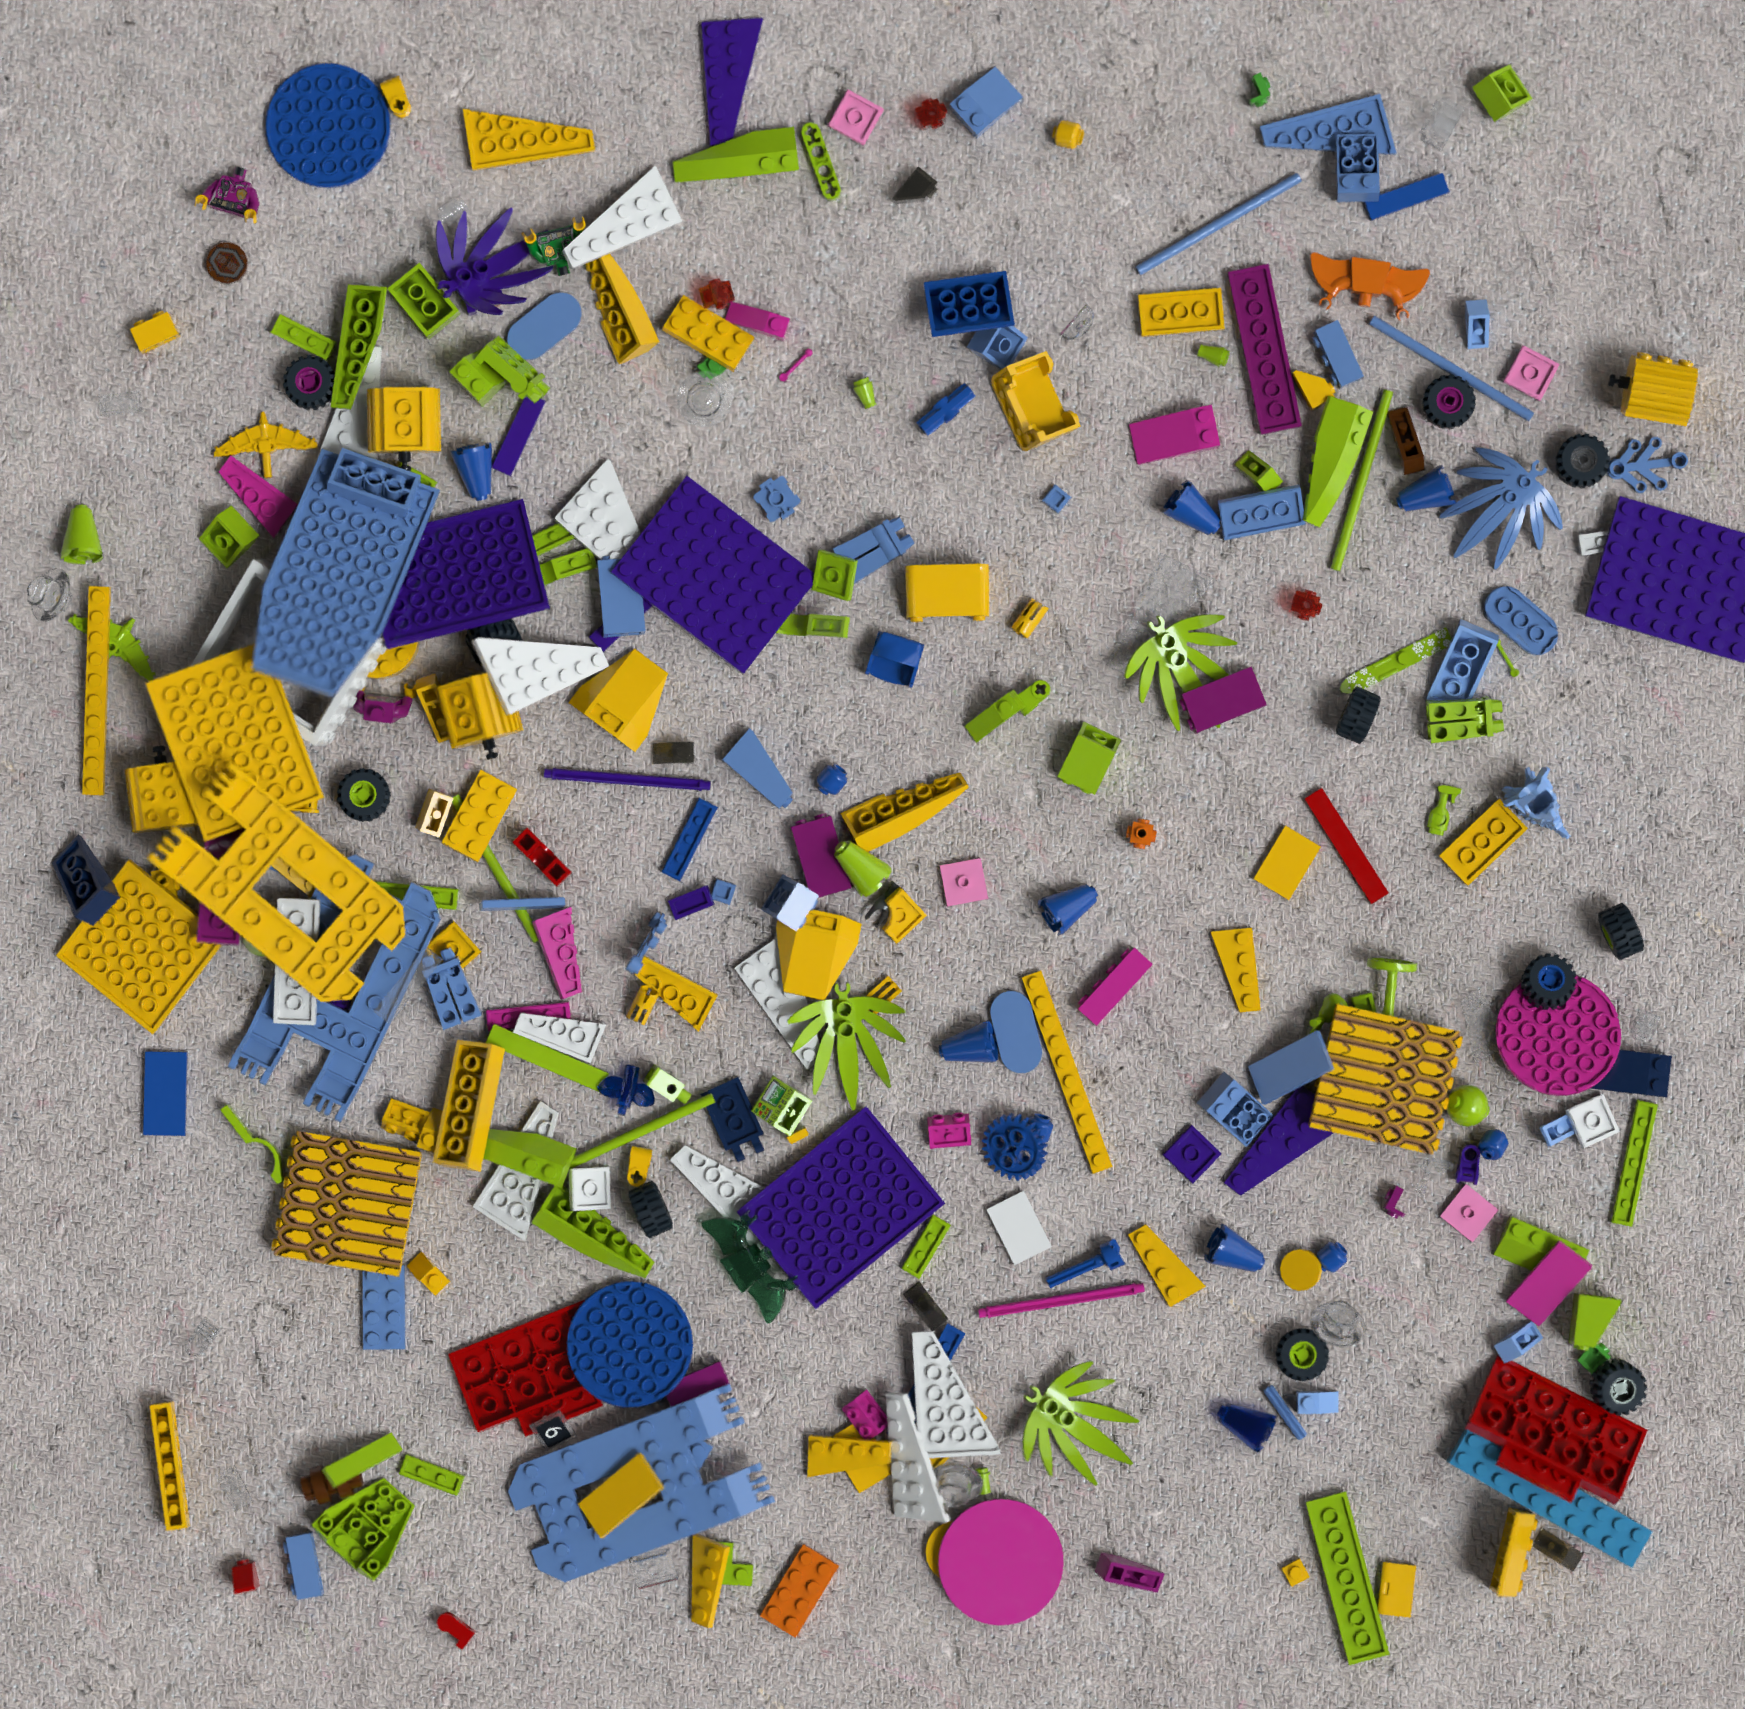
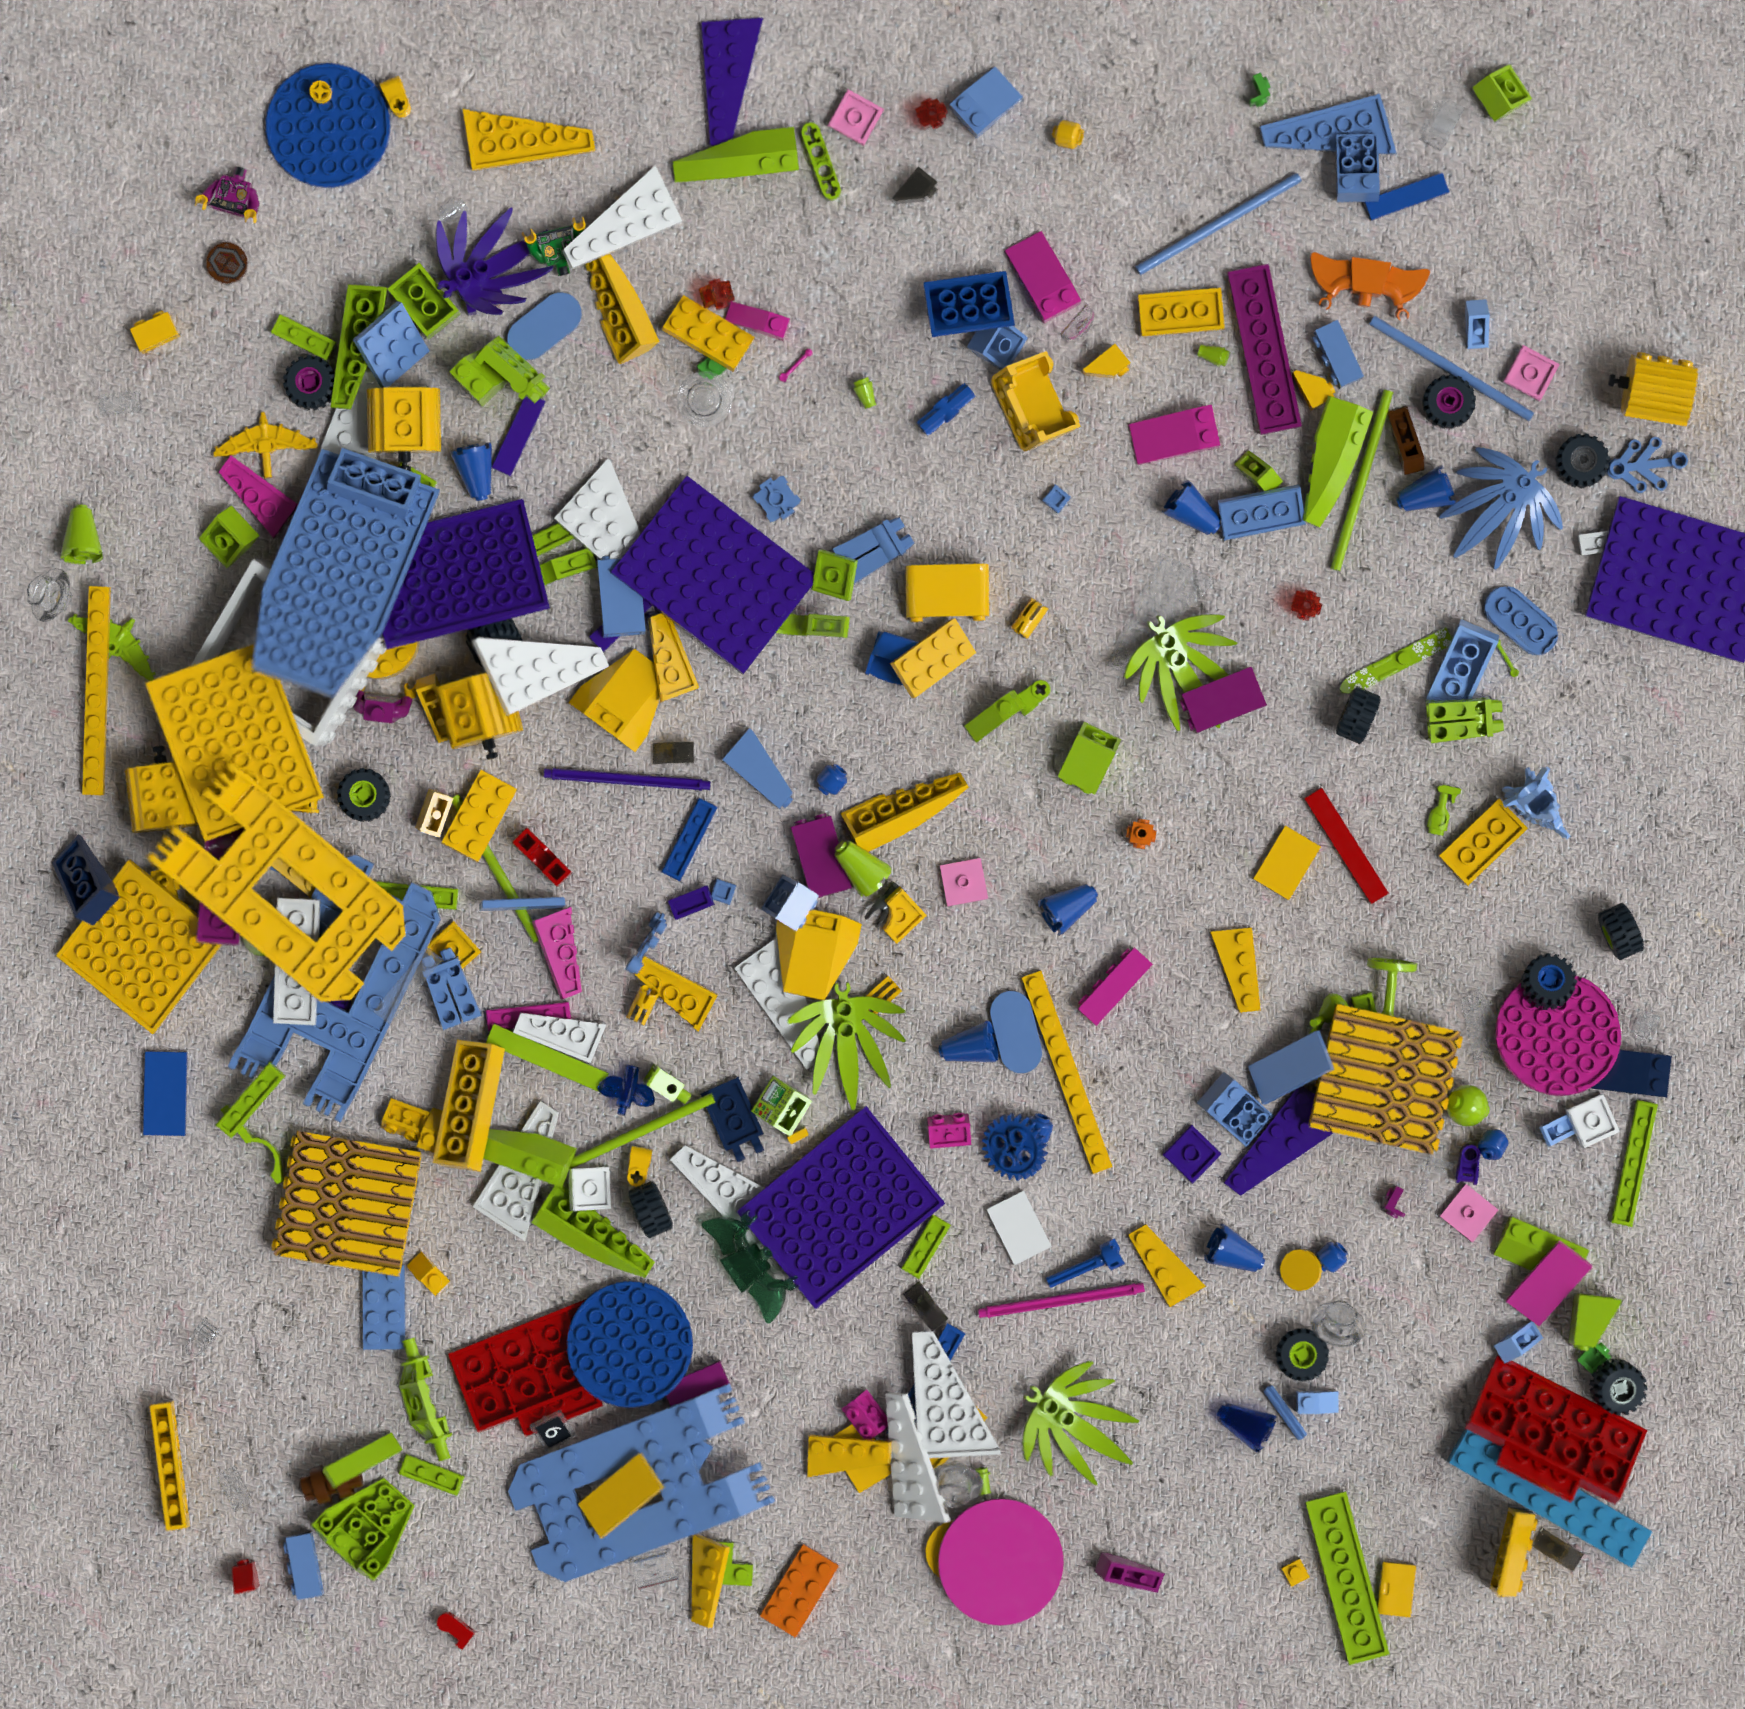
none -> lime tile [216,1062,286,1138]
none -> yellow wheel [310,80,332,104]
none -> medium blue plate [353,301,429,388]
none -> lime plate [399,1337,452,1462]
none -> yellow wing [648,613,699,703]
none -> yellow plate [890,618,976,698]
none -> dark pink slope [1005,231,1081,323]
none -> yellow slope [1082,344,1131,378]

